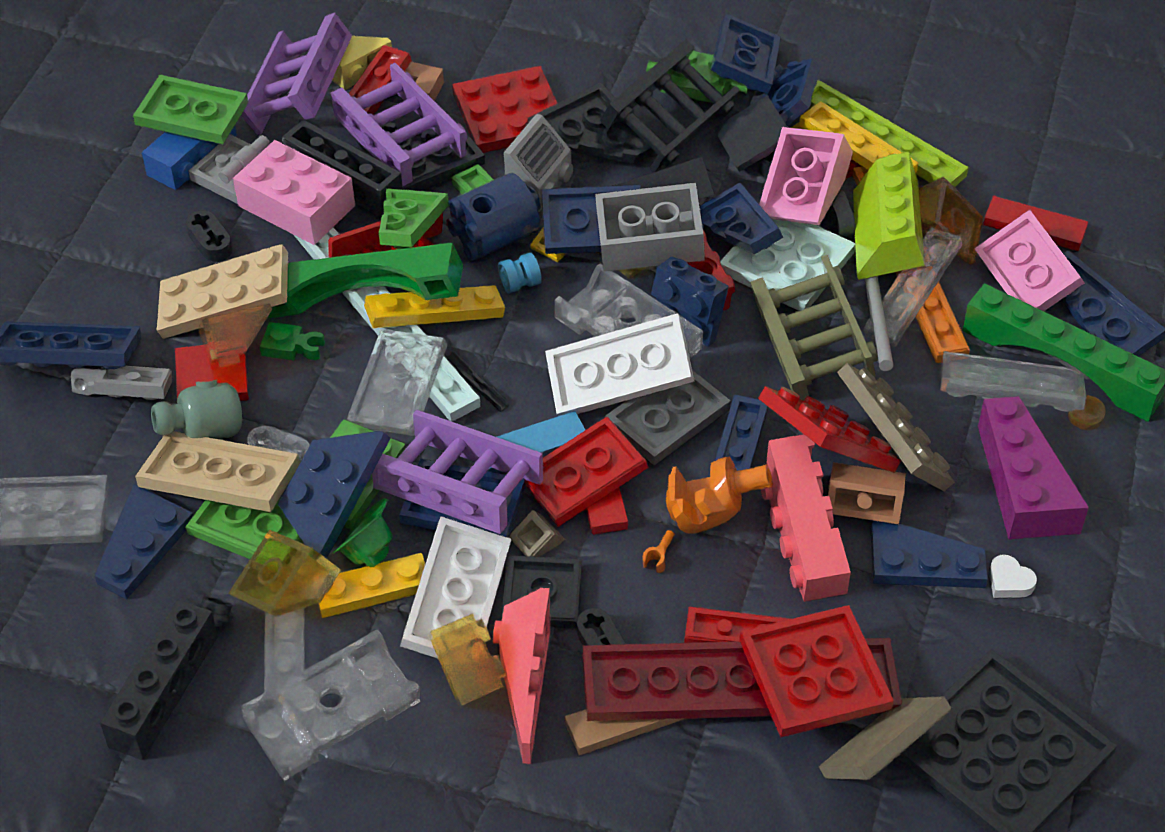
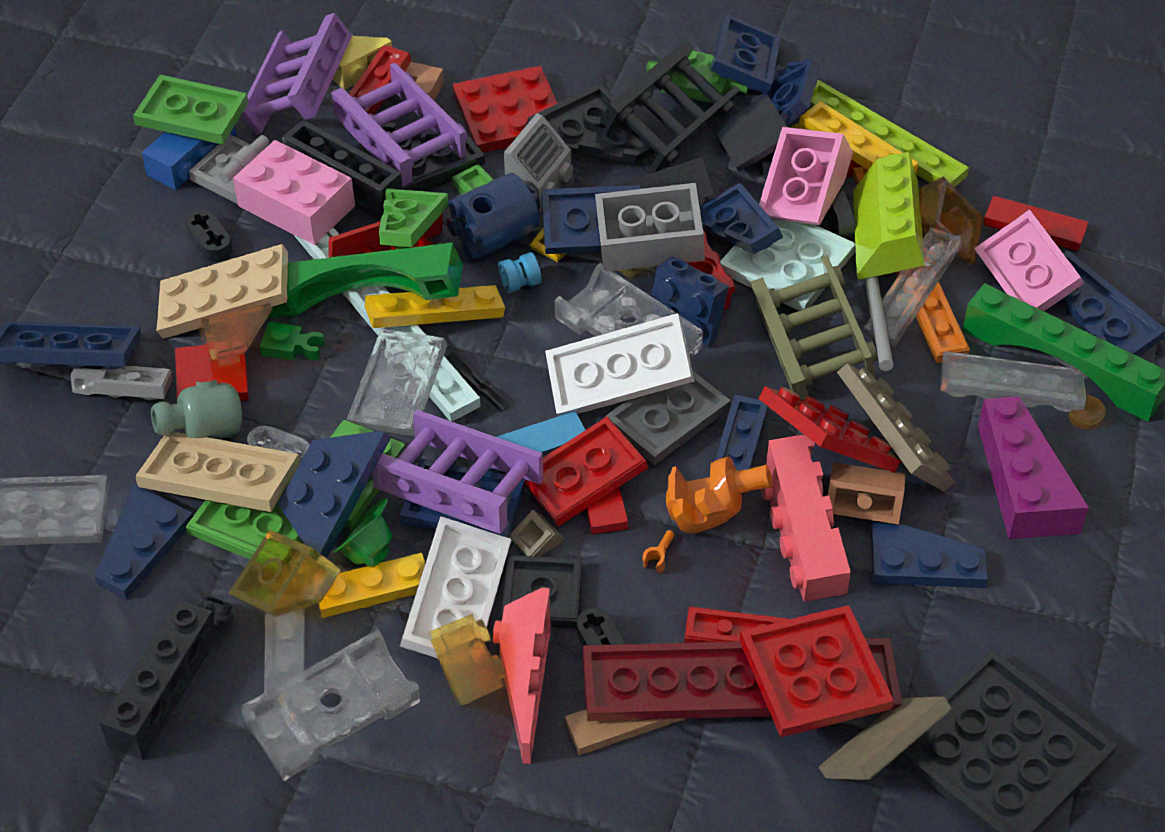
white tile [989,555,1037,598] -> none

